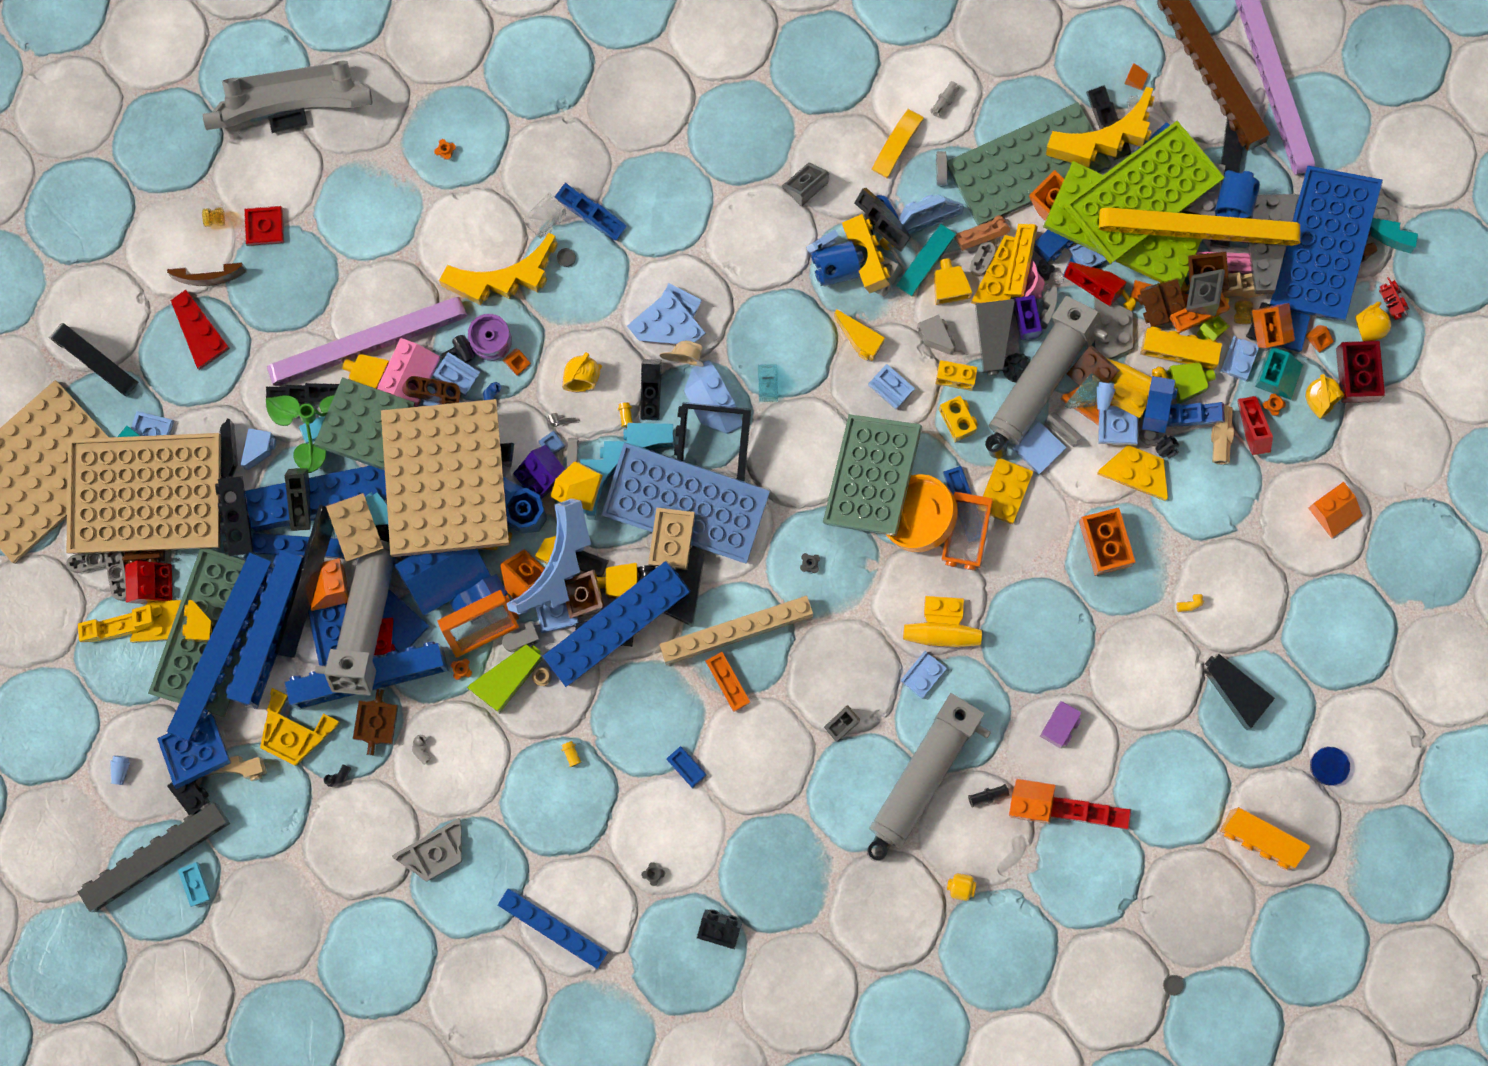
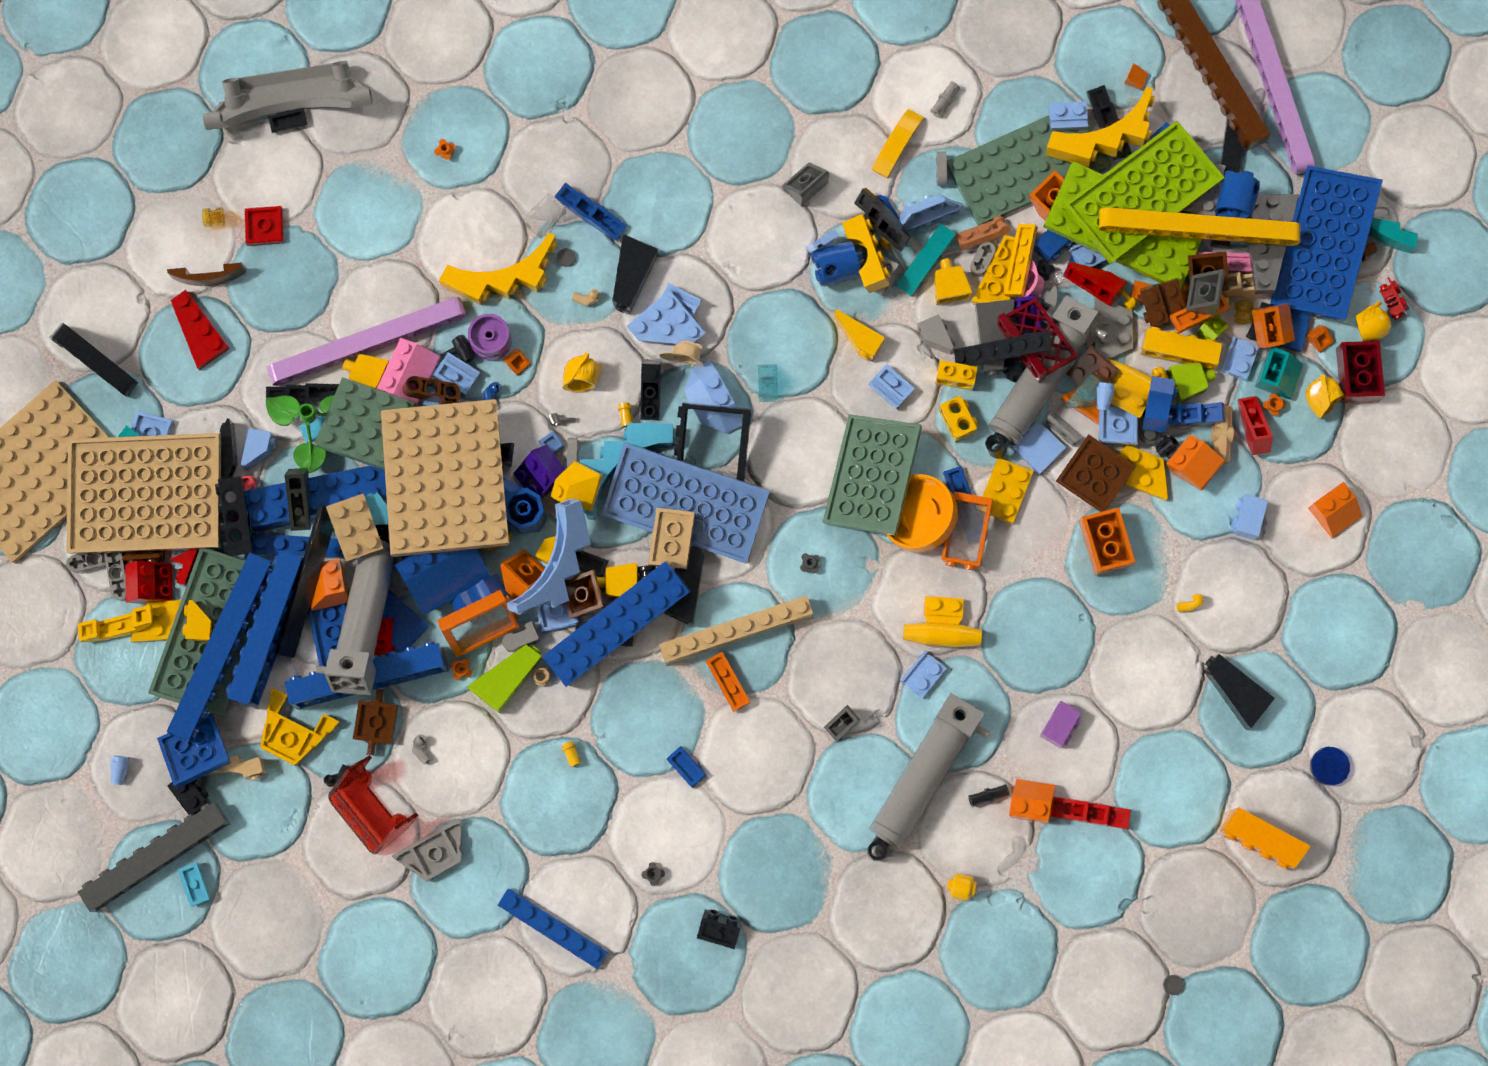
none -> red slope [170,549,199,587]
none -> coral plate [243,475,257,491]
none -> clear red windscreen [328,755,419,854]
none -> tan arm [572,289,600,306]
none -> black slope [612,234,659,313]
none -> black plate [954,331,1052,366]
none -> dark red fence [997,298,1078,383]
none -> light blue plate [1048,101,1088,131]
none -> reddish brown plate [1056,434,1136,512]
none -> orange slope [1166,434,1225,491]
none -> light blue brick [1231,494,1268,540]

